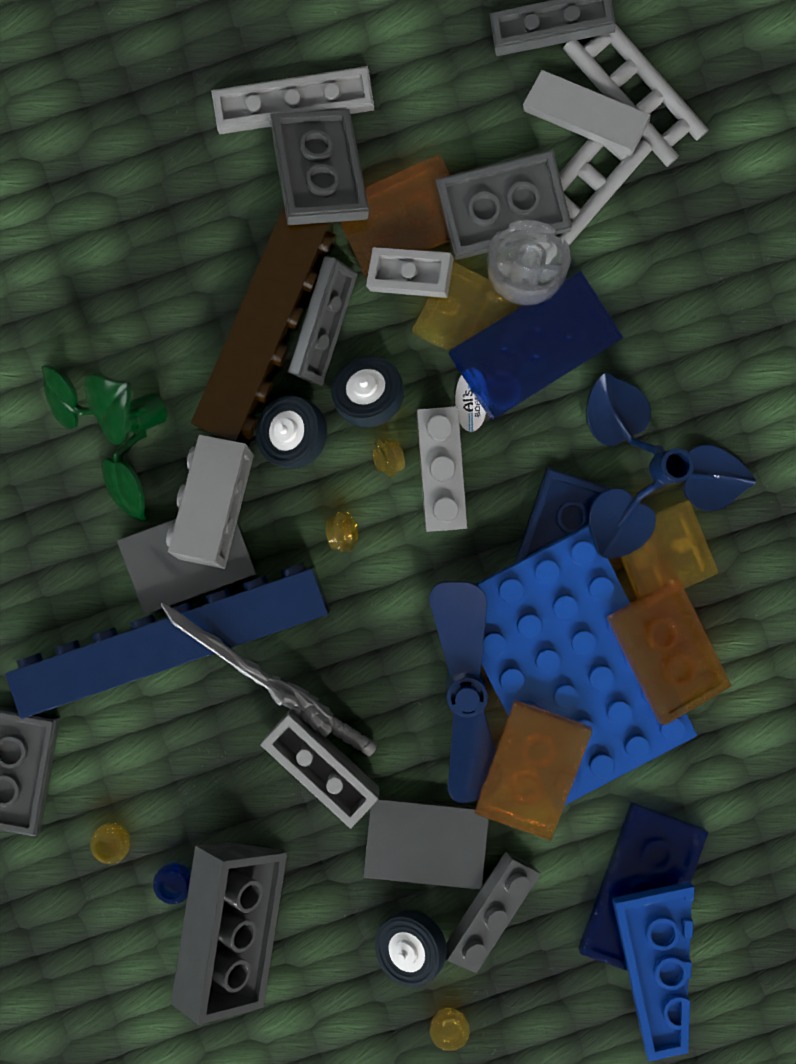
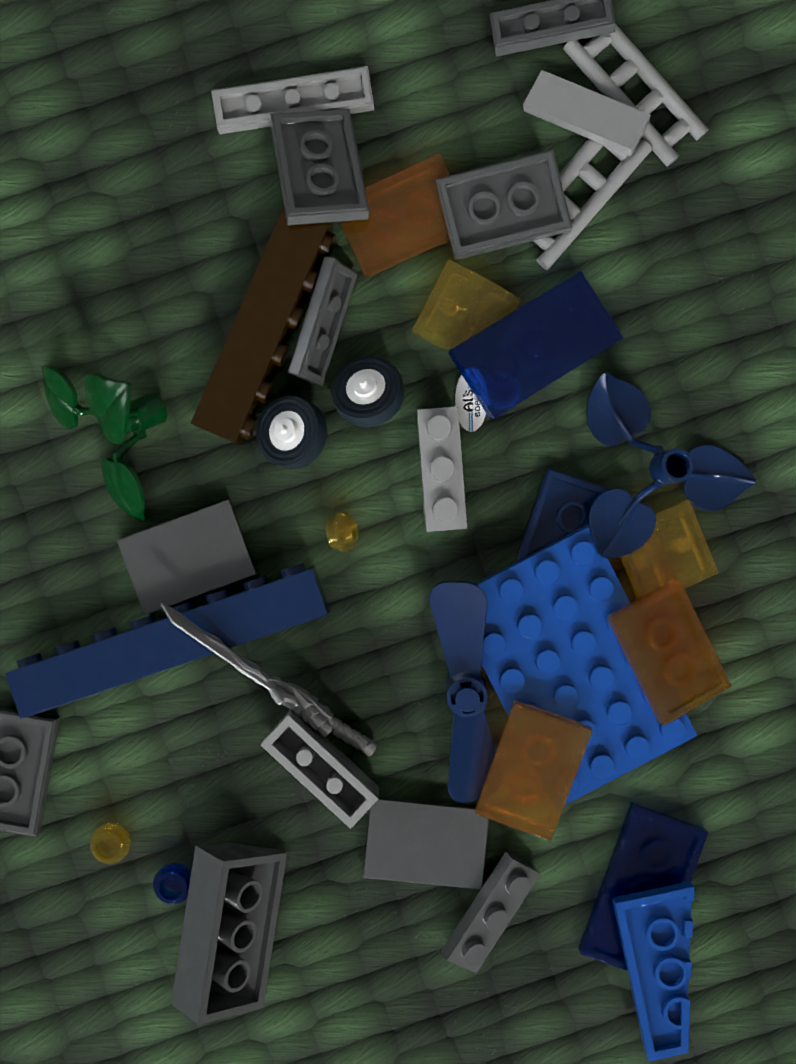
light grey brick [166,435,254,569] -> none
light grey plate [366,247,454,298] -> none
clear yellow plate [373,438,405,478] -> none
black wheel [375,910,447,987] -> none
clear yellow plate [430,1008,470,1051] -> none
clear cylinder [487,220,571,306] -> none

